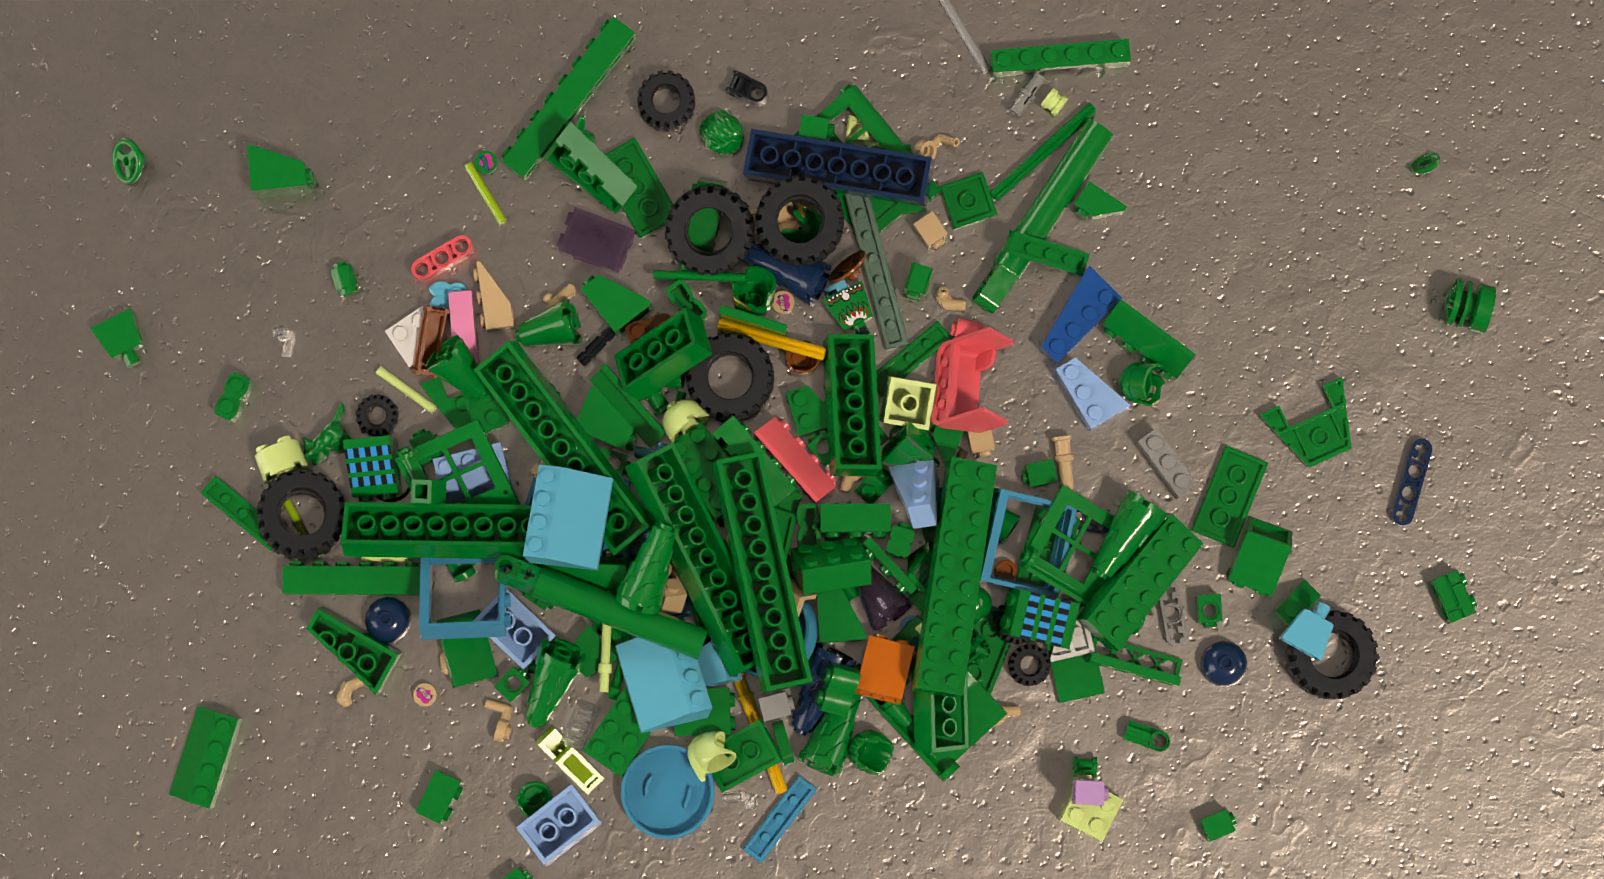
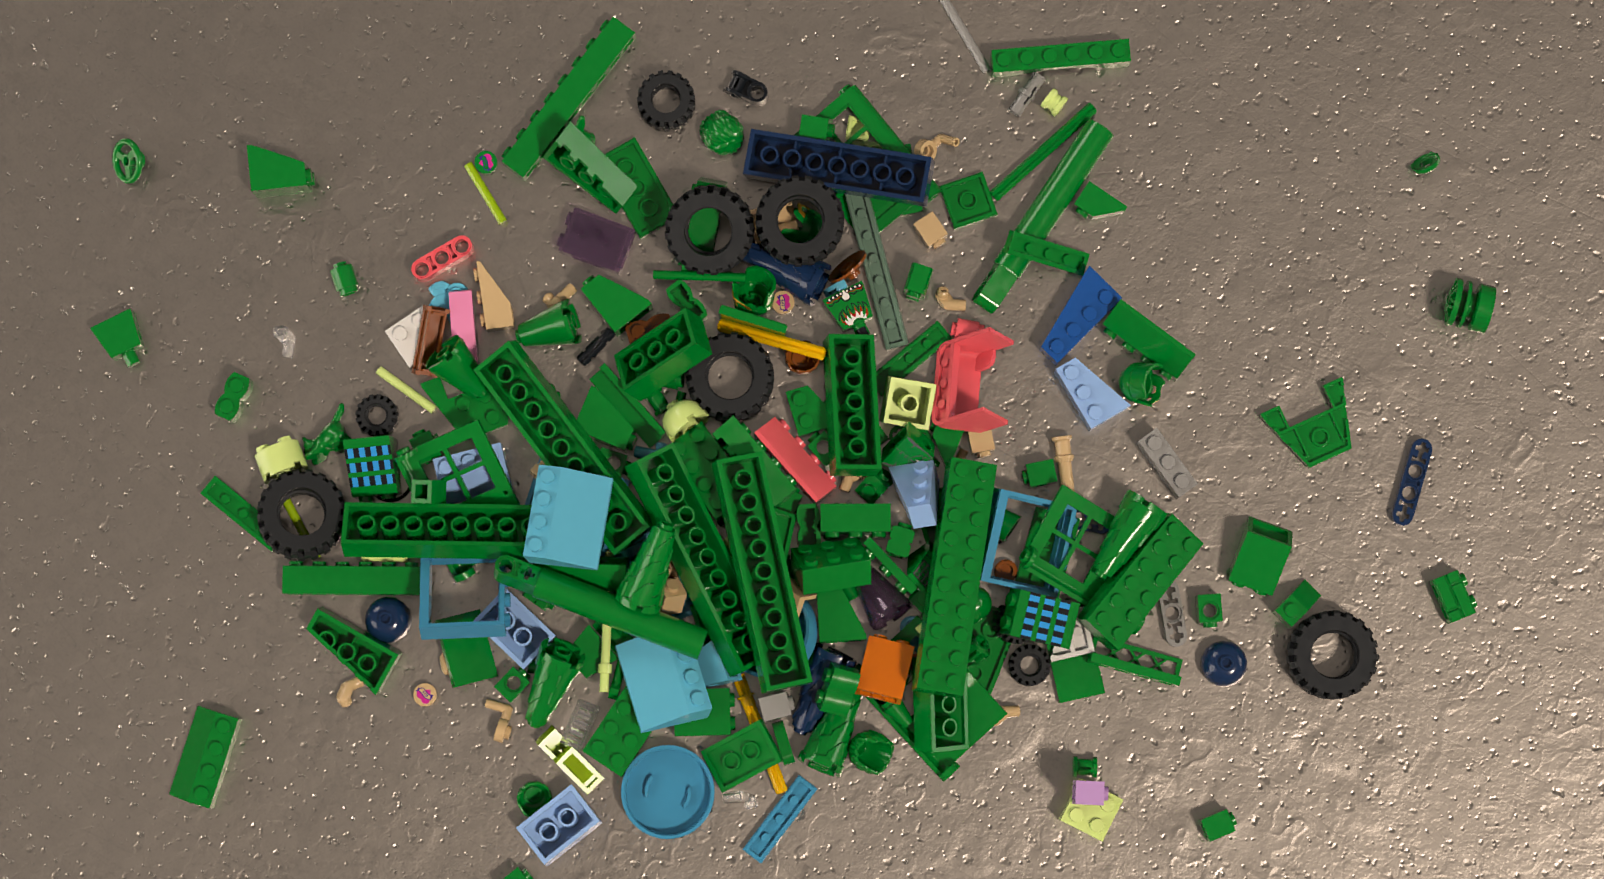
green brick [415,770,464,824] -> none
yellowish green piece [688,731,736,782] -> none
green piece [1123,720,1171,752] -> none
green tile [1191,445,1268,549] -> none
medium azure torso [1279,601,1334,661] -> none

